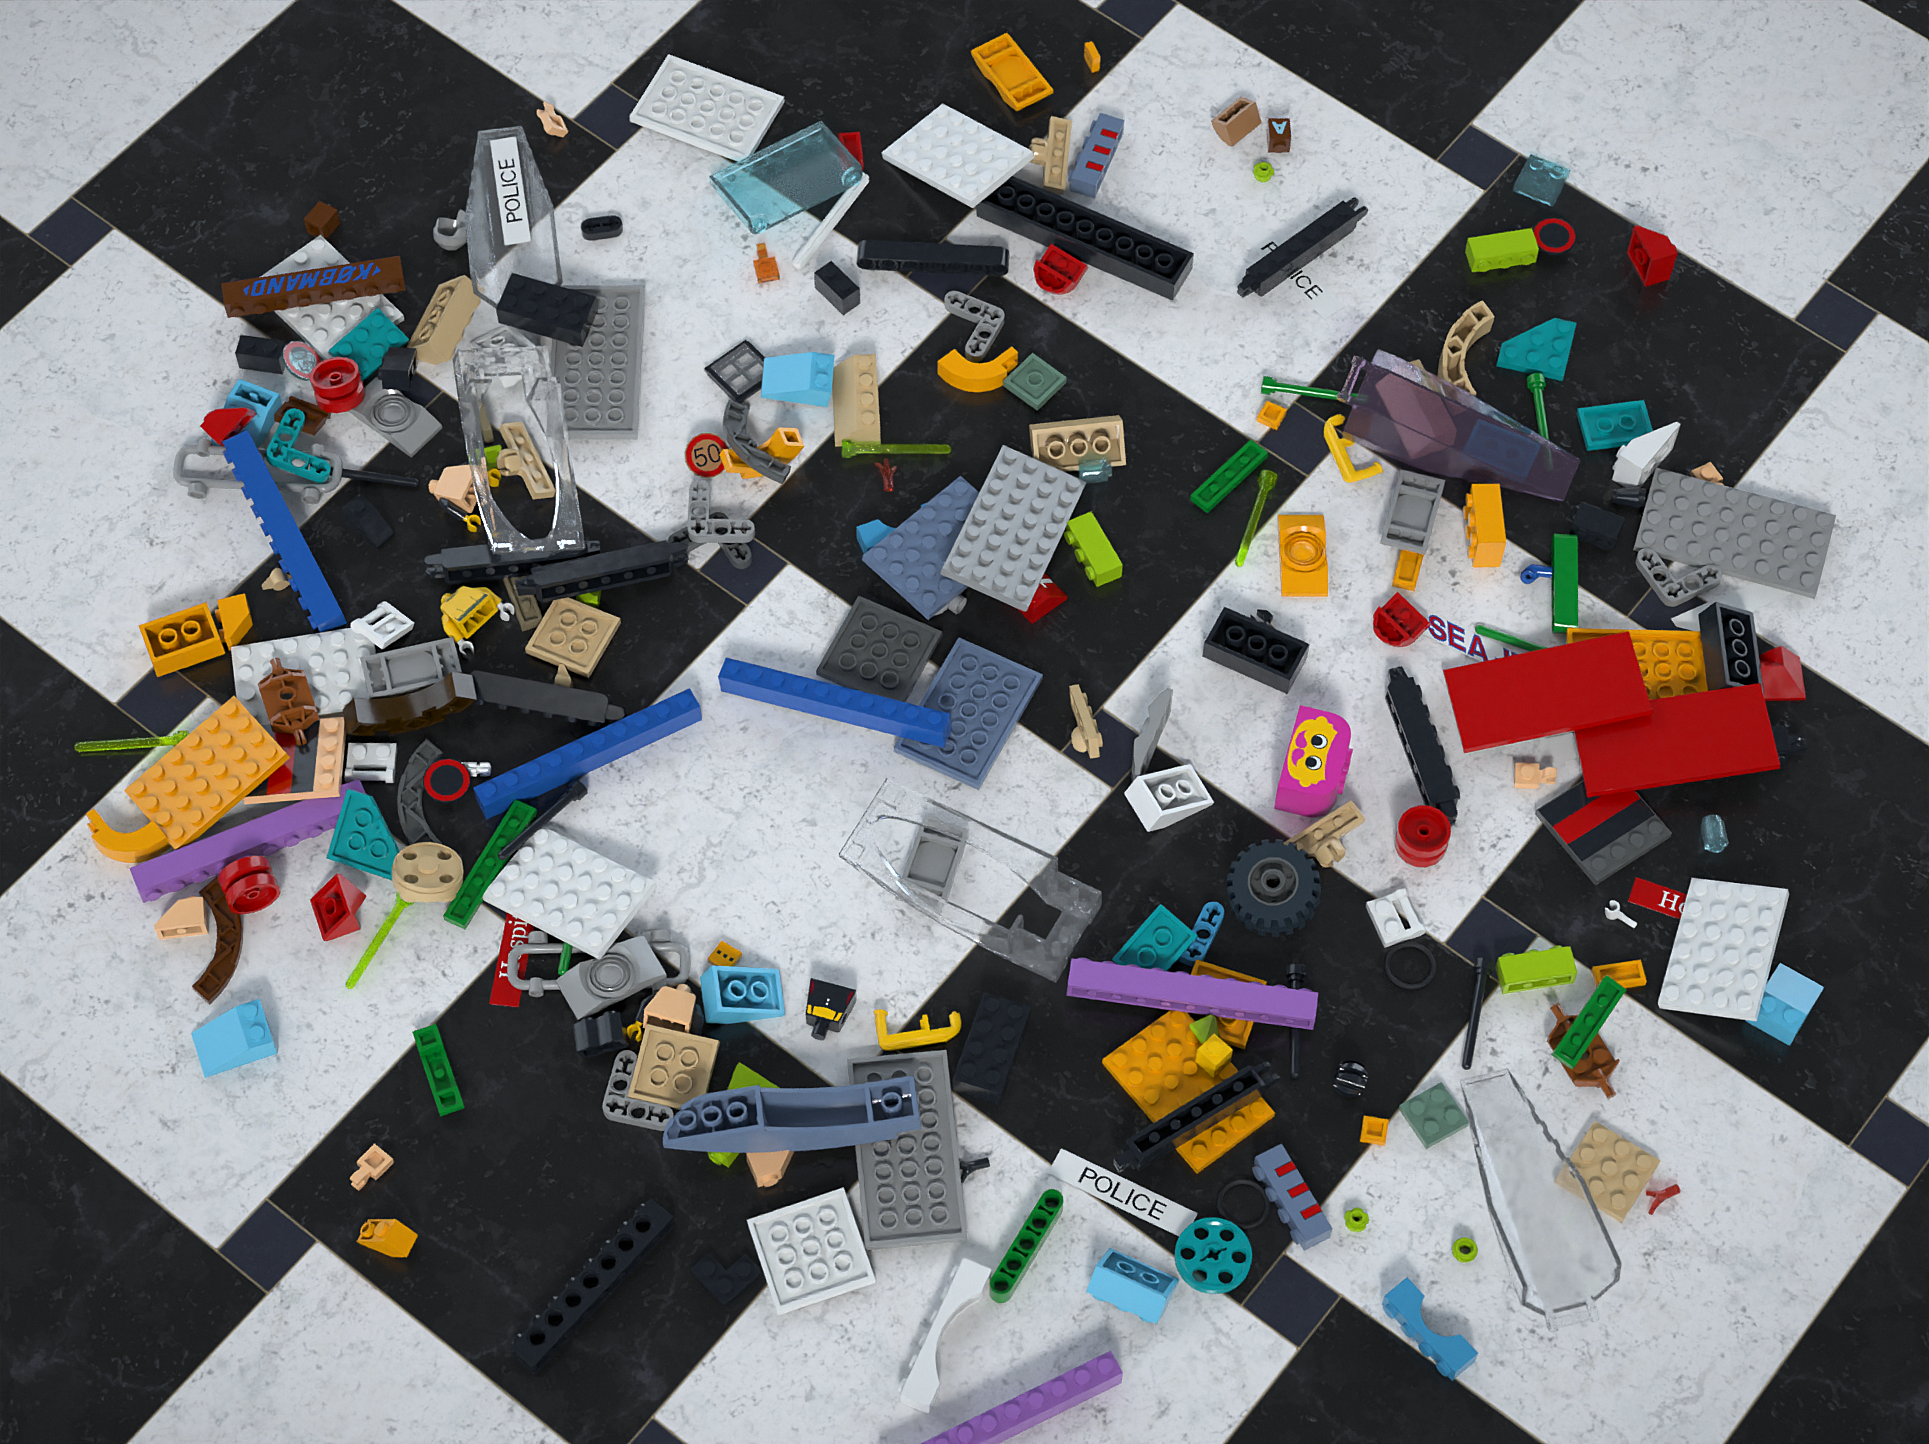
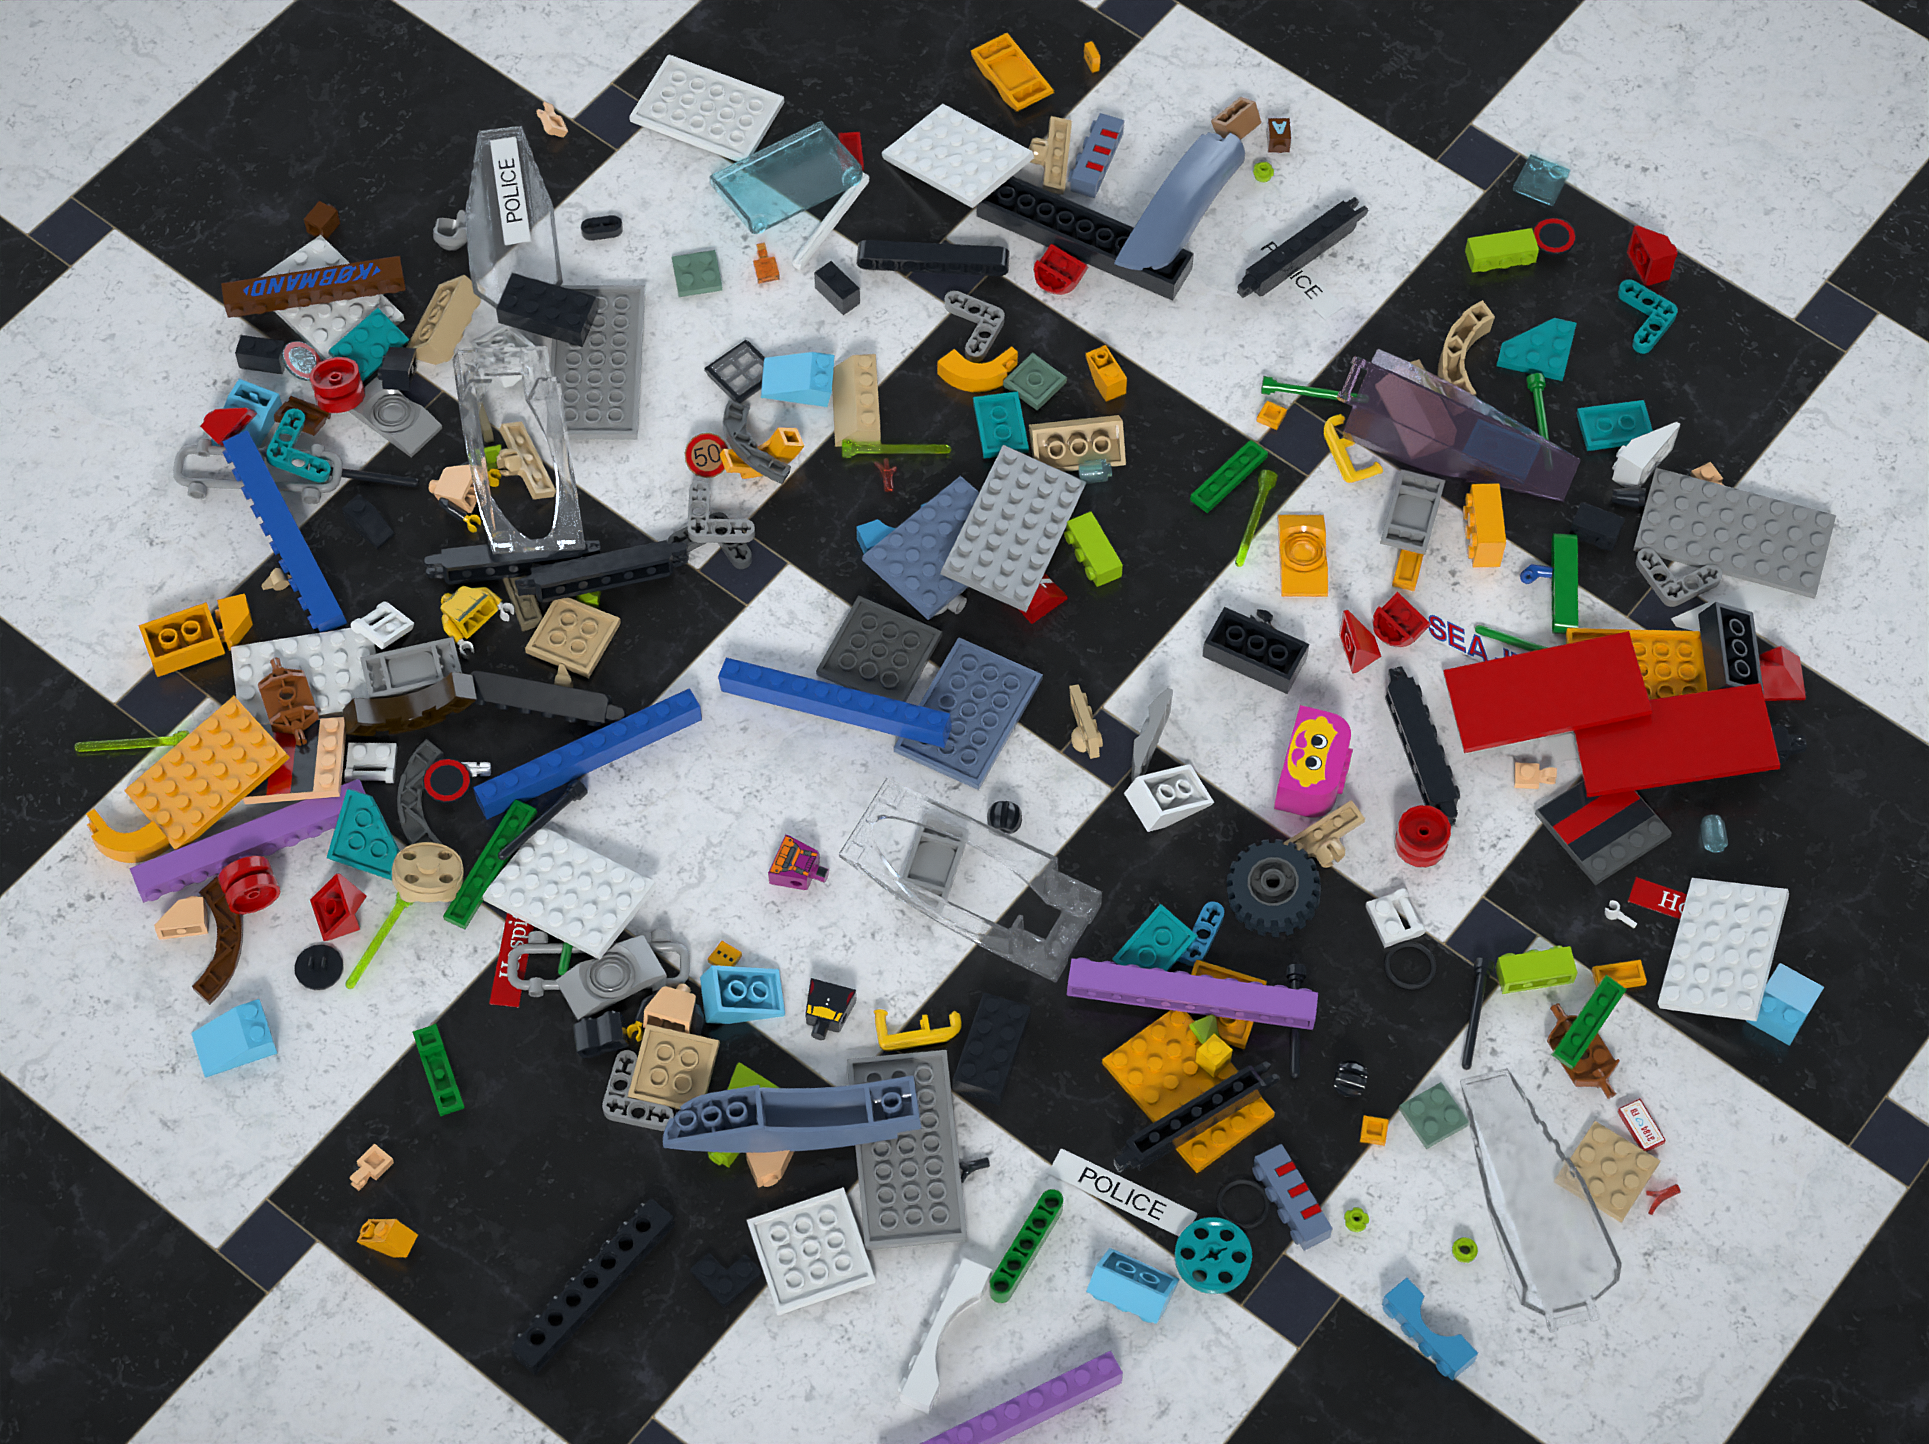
none -> black piece [294,944,344,990]
none -> sand green plate [671,250,722,297]
none -> torso [768,834,830,890]
none -> teal plate [973,392,1029,458]
none -> black piece [987,801,1022,835]
none -> light orange slope [1086,345,1127,402]
none -> sand blue slope [1115,132,1245,270]
none -> red slope [1339,610,1382,674]
none -> tile [1617,1099,1666,1152]
none -> teal beam [1618,280,1677,354]

